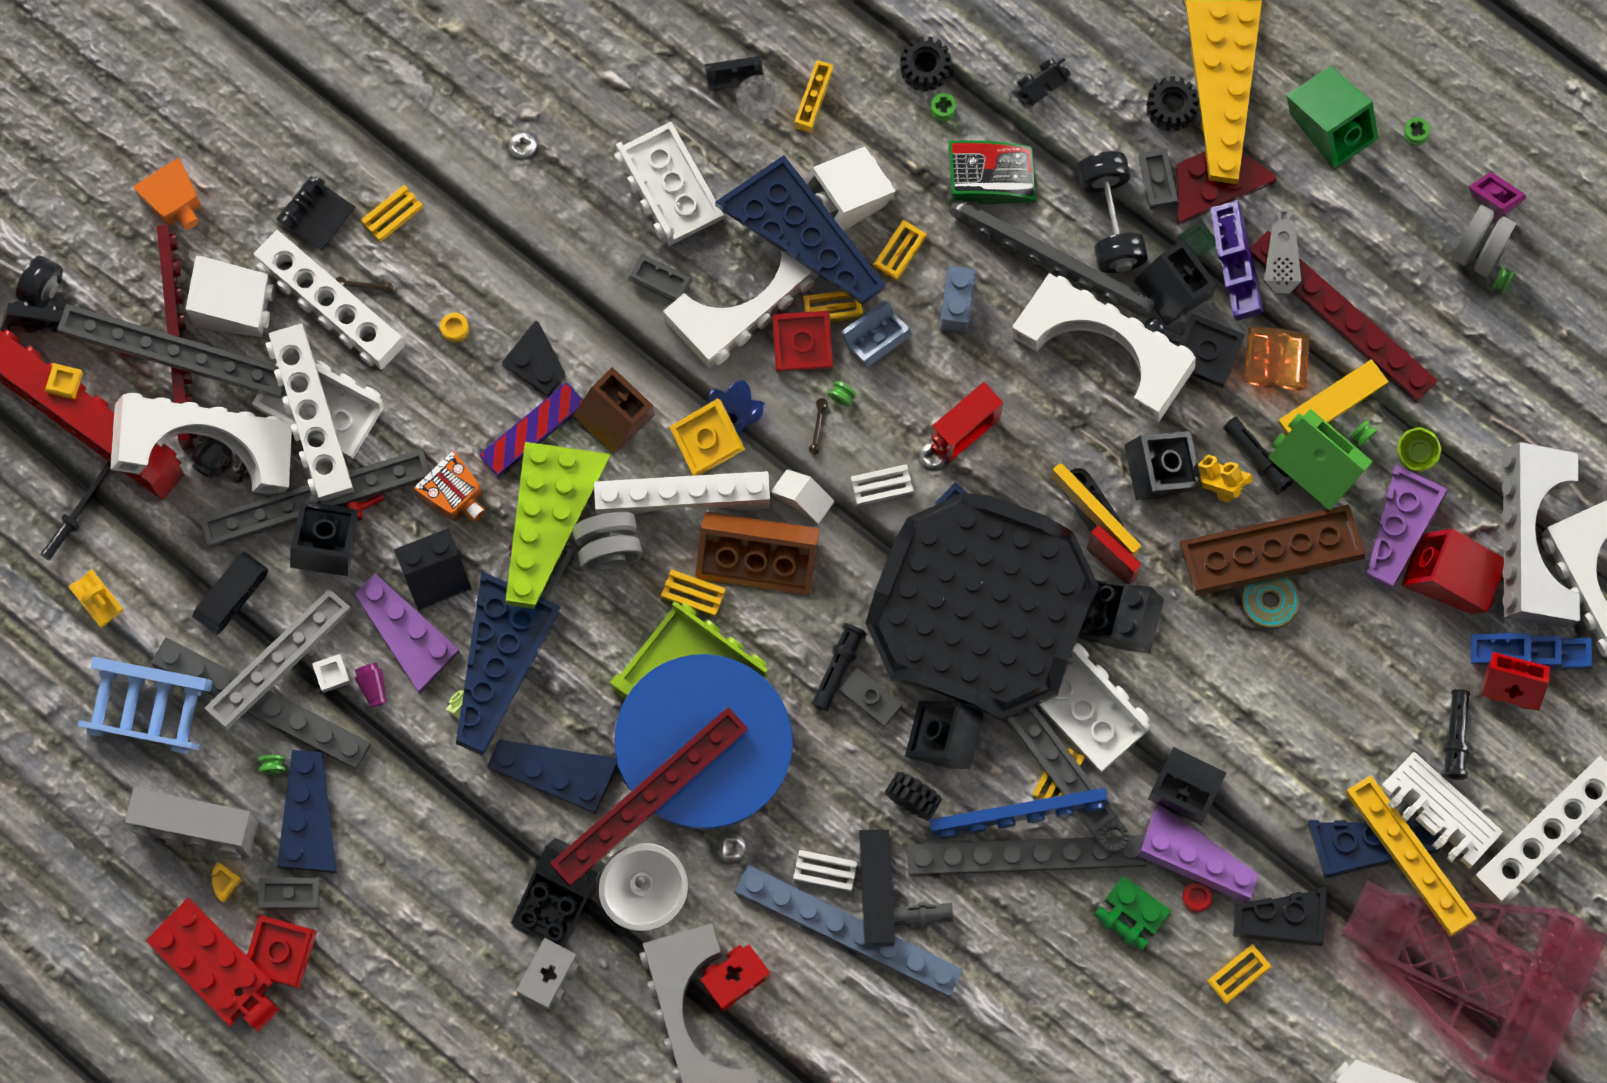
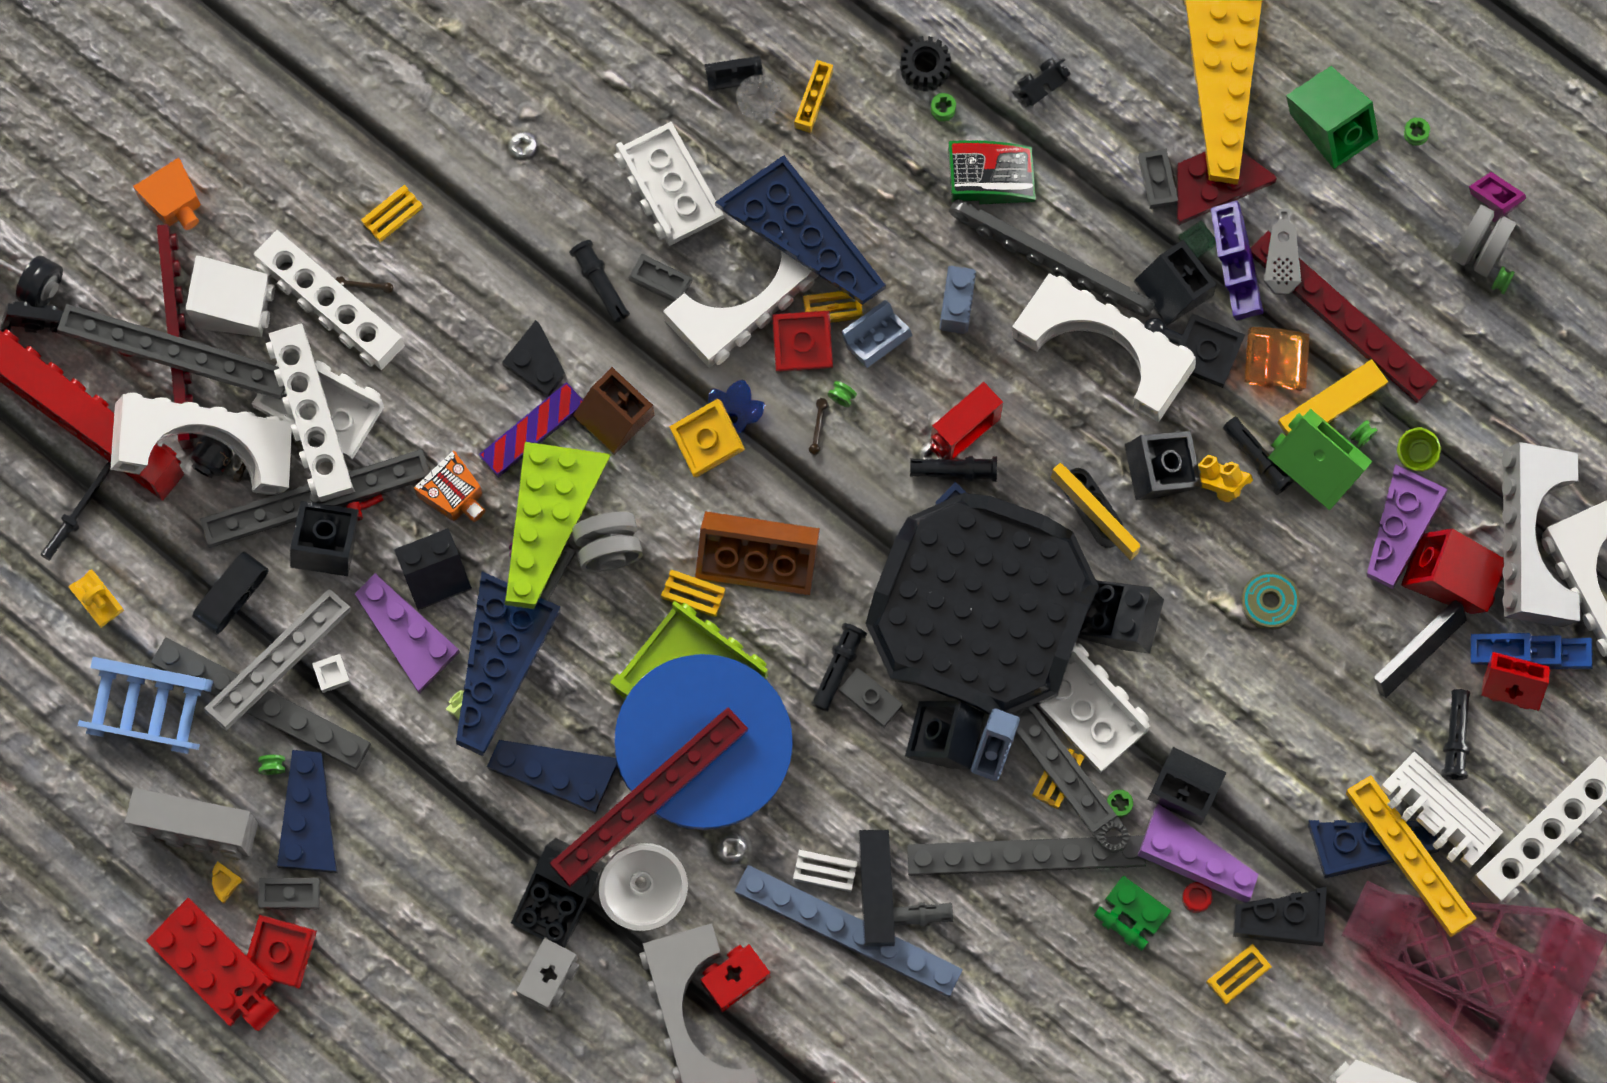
yellow tile [45,363,83,400] -> none
black hinge [276,176,356,251] -> none
magenta cone [354,662,388,708] -> none
yellow tile [440,313,469,343] -> none
white arch [594,471,770,515] -> none
white slope [770,470,834,525] -> none
white slope [804,147,895,231] -> none
white tile [851,464,914,506] -> none
yellow tile [873,220,927,282] -> none
black tyre [885,771,942,821] -> none
blue plate [929,788,1110,839] -> none
black axle [1077,151,1148,273] -> none
red tile [1087,526,1141,585] -> none
black tyre [1146,76,1199,132] -> none
reddish brown plate [1180,505,1366,596] -> none
none -> black pin [569,240,630,323]
none -> black pin [910,456,997,482]
none -> sand blue brick [971,709,1020,781]
none -> bright green bush [1107,790,1133,818]
none -> black tile [1374,600,1467,698]

